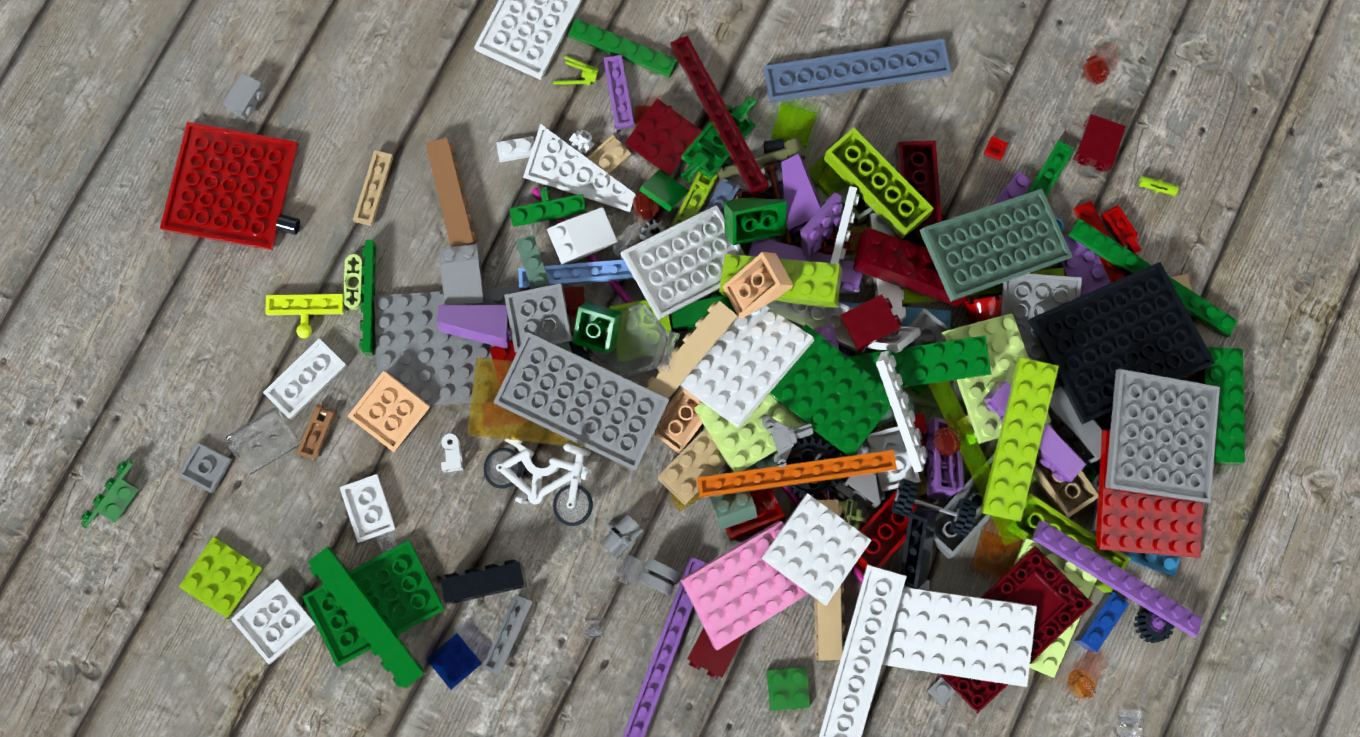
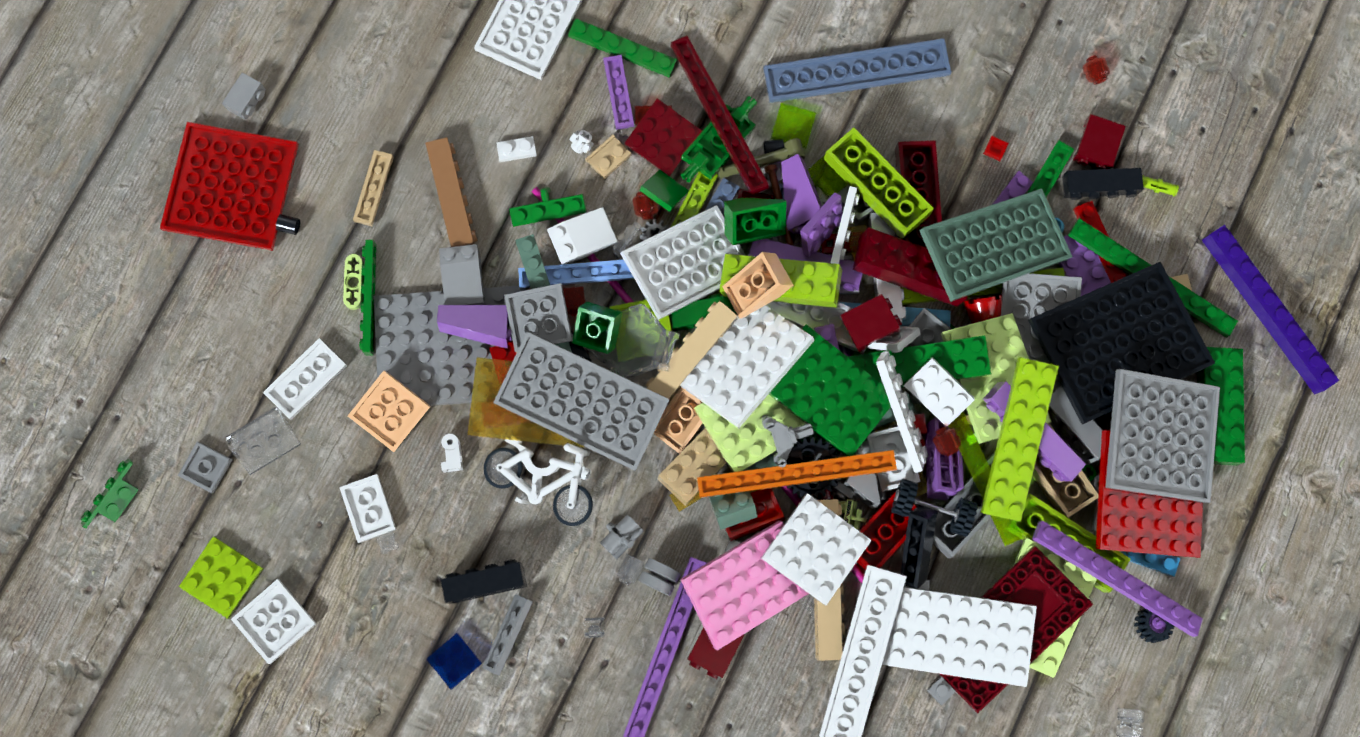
neon yellow plate [265,294,344,339] -> none
medium nougat plate [296,404,336,461] -> none
green plate [302,540,445,667] -> none
green brick [308,547,426,689] -> none
white wing [523,124,636,212] -> none
lime plant [553,55,599,86] -> none
green plate [766,667,810,711] -> none
clear orange plate [970,530,1020,578] -> none
clear orange head [1067,669,1097,699] -> none
blue brick [1074,592,1129,652] -> none
red hinge [1101,205,1142,255] -> none
none -> white plate [904,357,975,427]
none -> black brick [1062,168,1144,200]
none -> dark purple brick [1202,225,1340,395]

